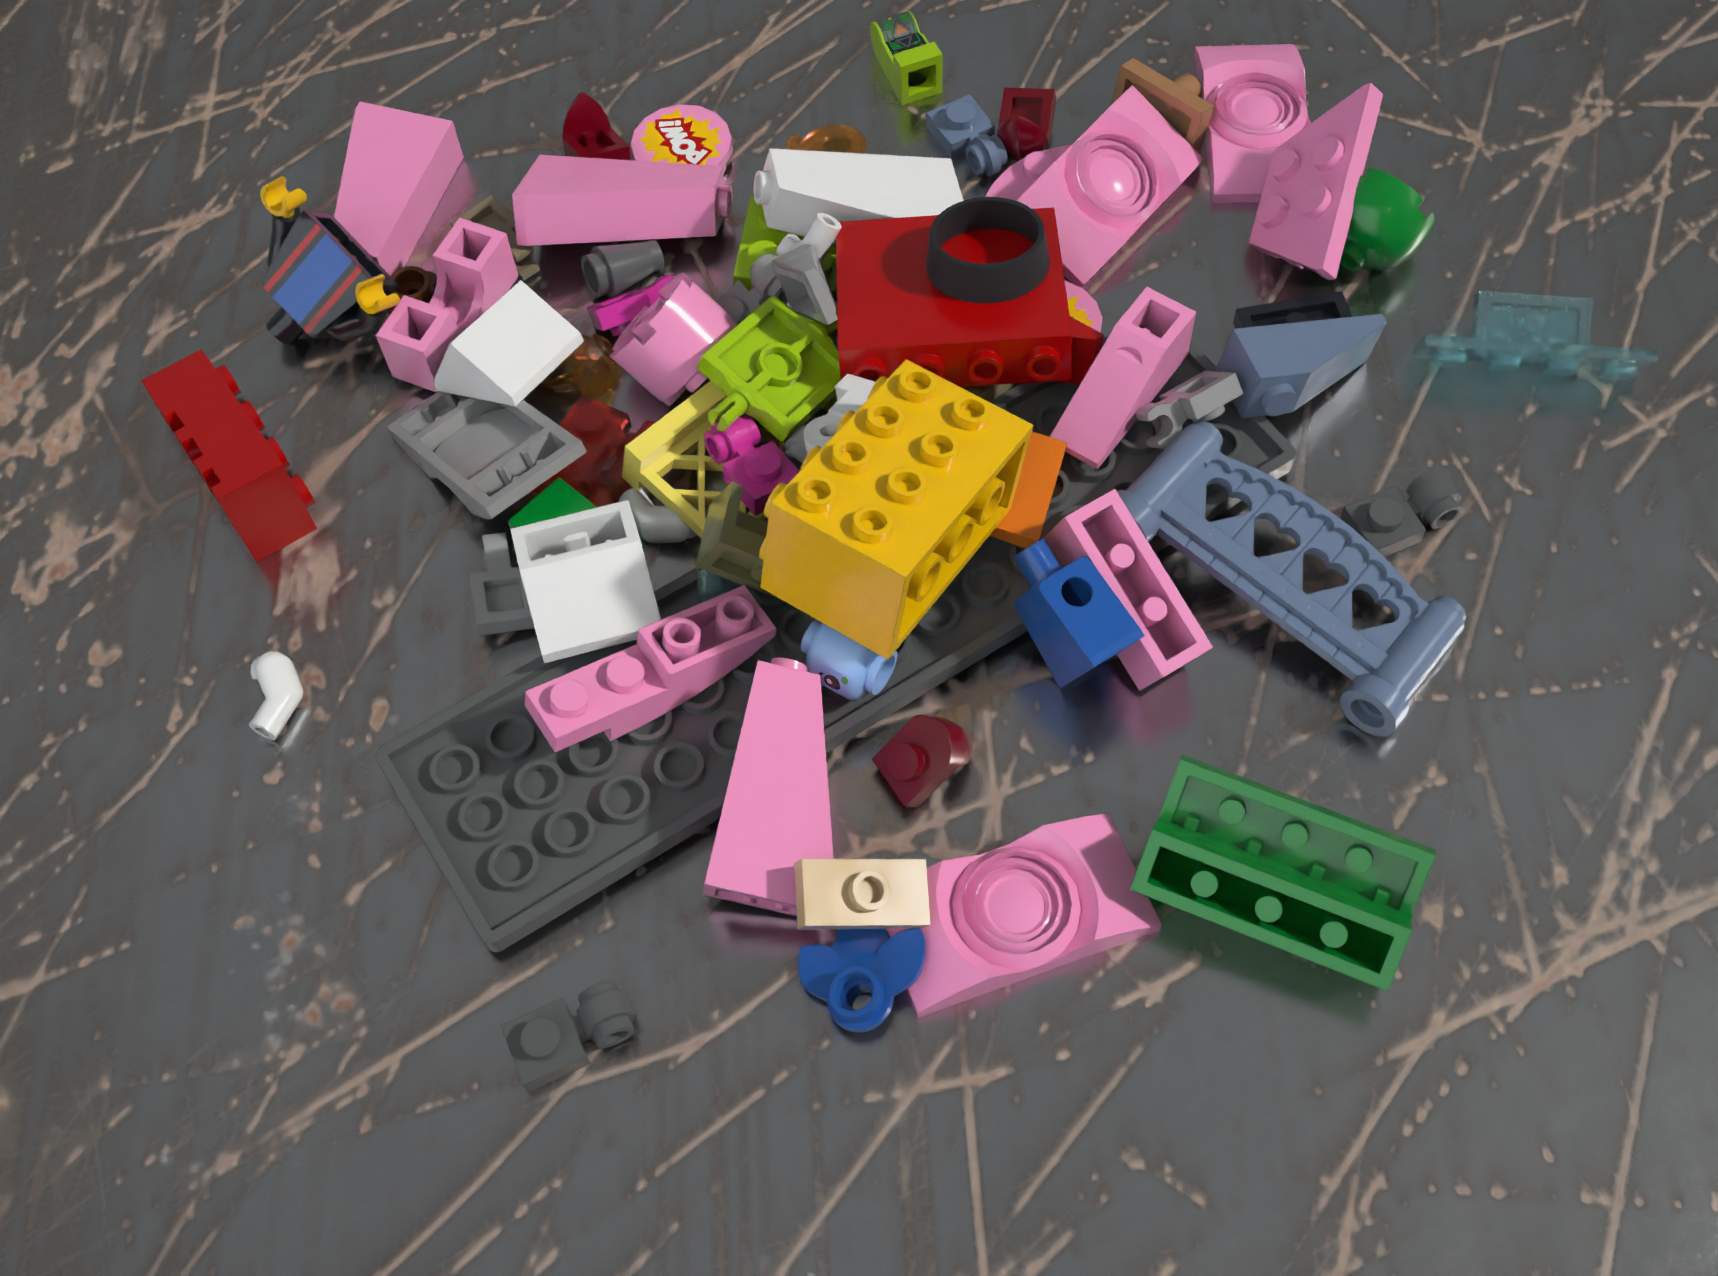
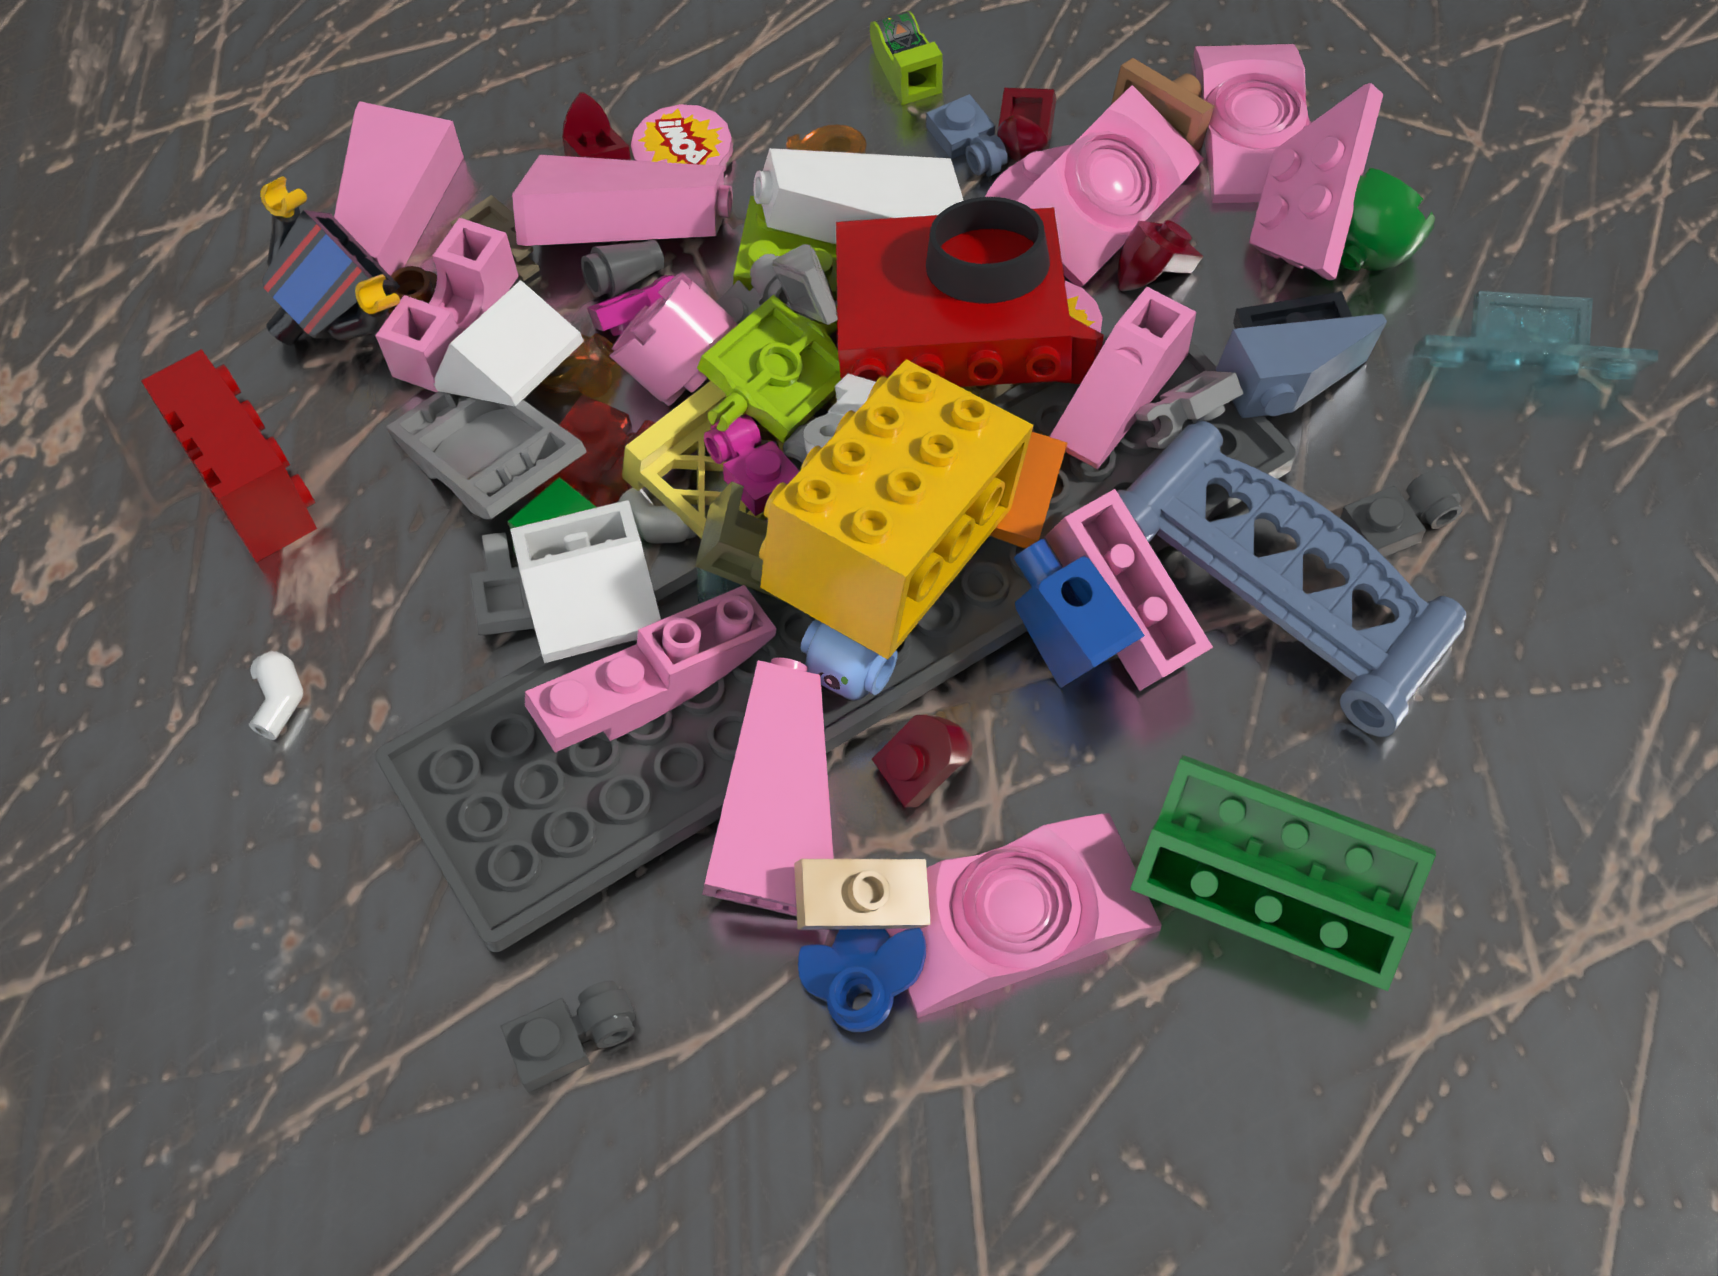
white arm [776,213,842,263] -> none
none -> dark red plate [1118,220,1204,291]

